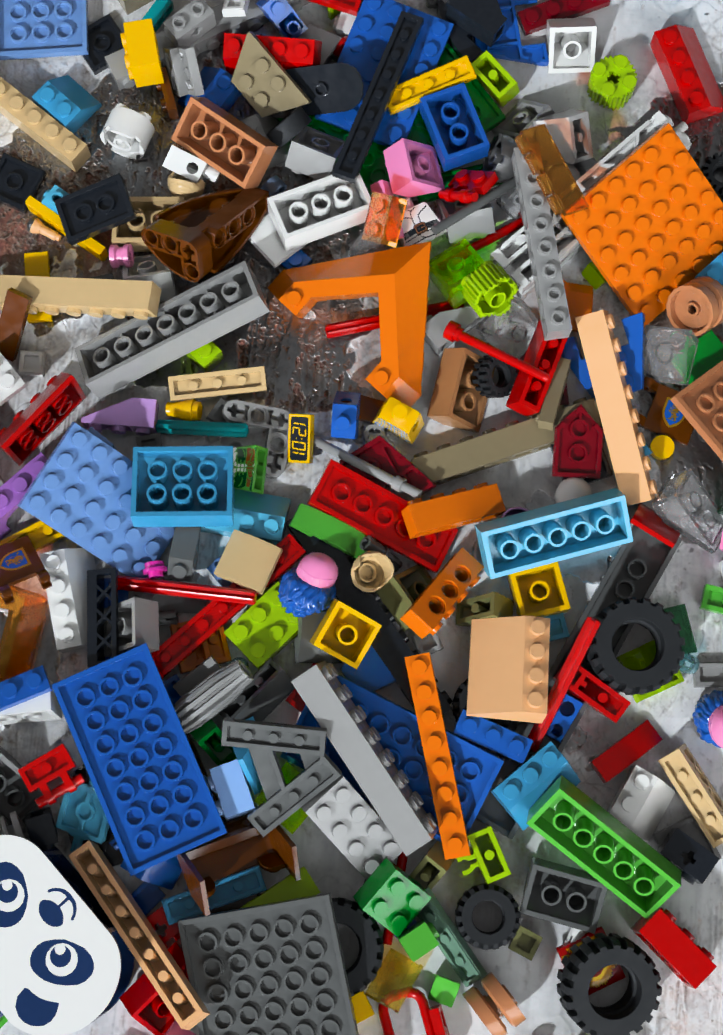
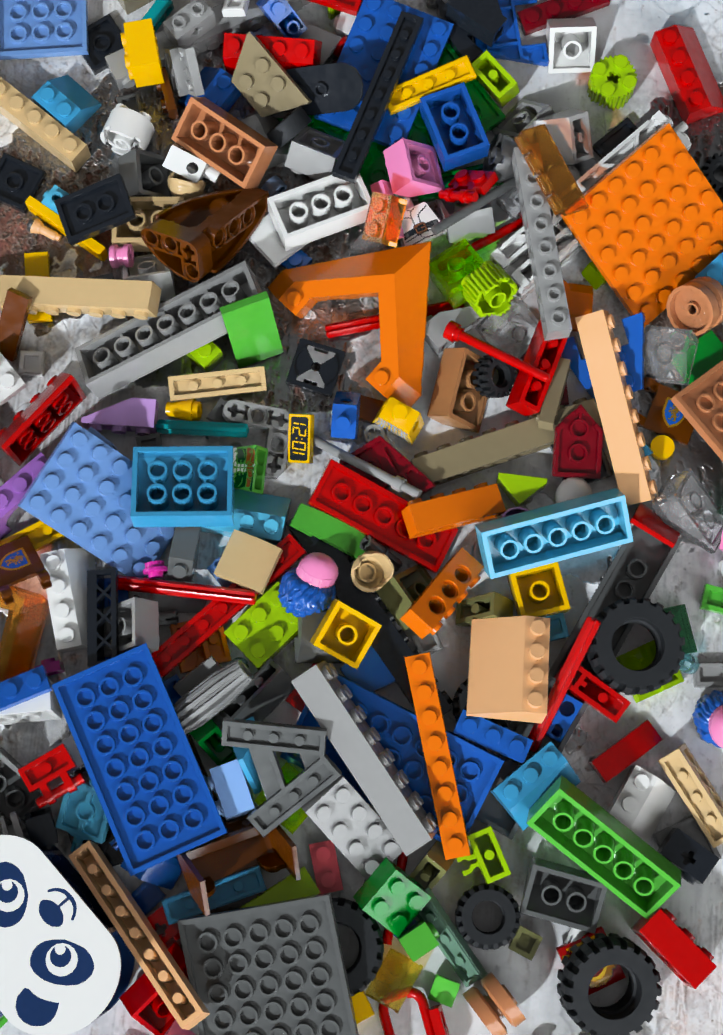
none -> magenta plate [35,658,65,676]
none -> dark grey tile [116,92,144,113]
none -> dark grey slope [118,148,173,197]
none -> bright green tile [220,291,284,369]
none -> black piece [286,338,346,398]
none -> coral plate [308,840,344,895]
none -> lime slope [496,473,547,507]
none -> black tile [592,117,638,159]

